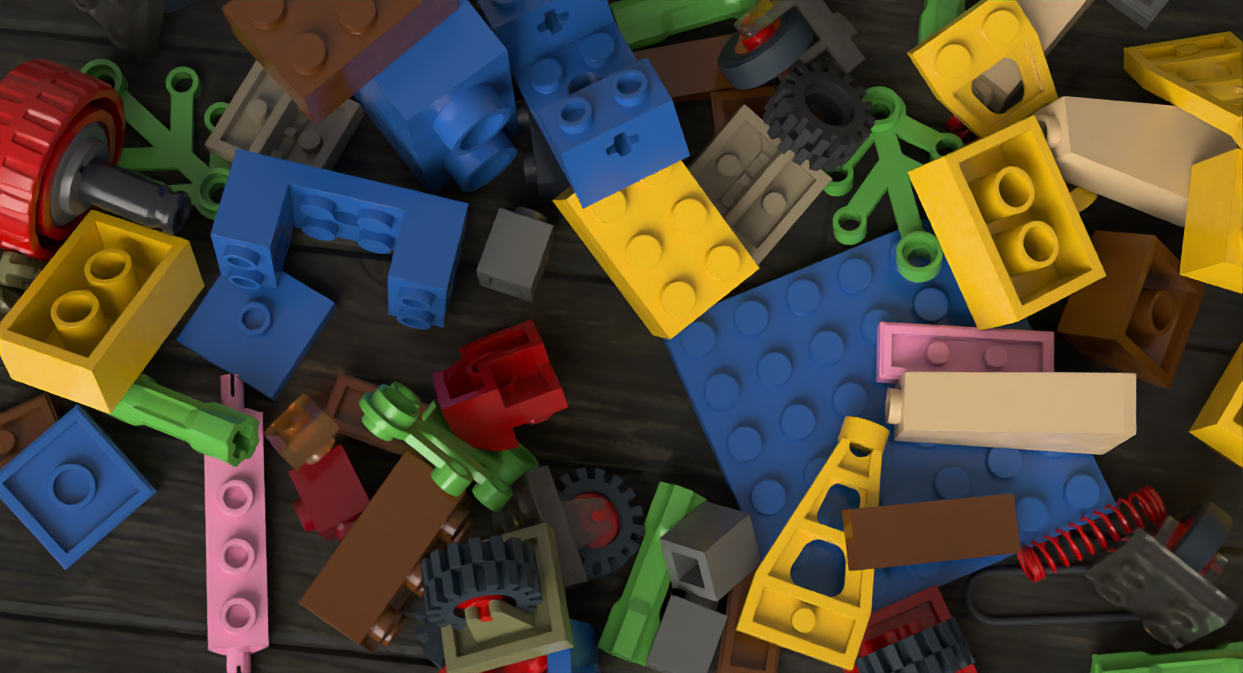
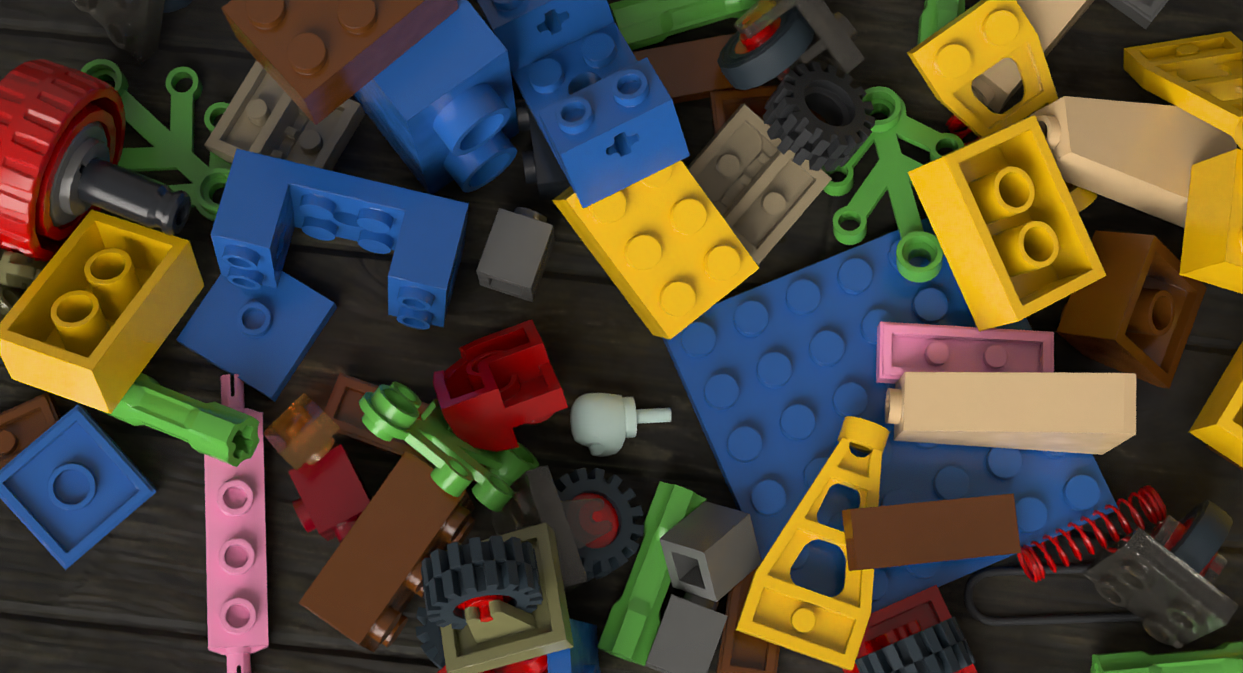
none -> light aqua piece [570,393,671,457]

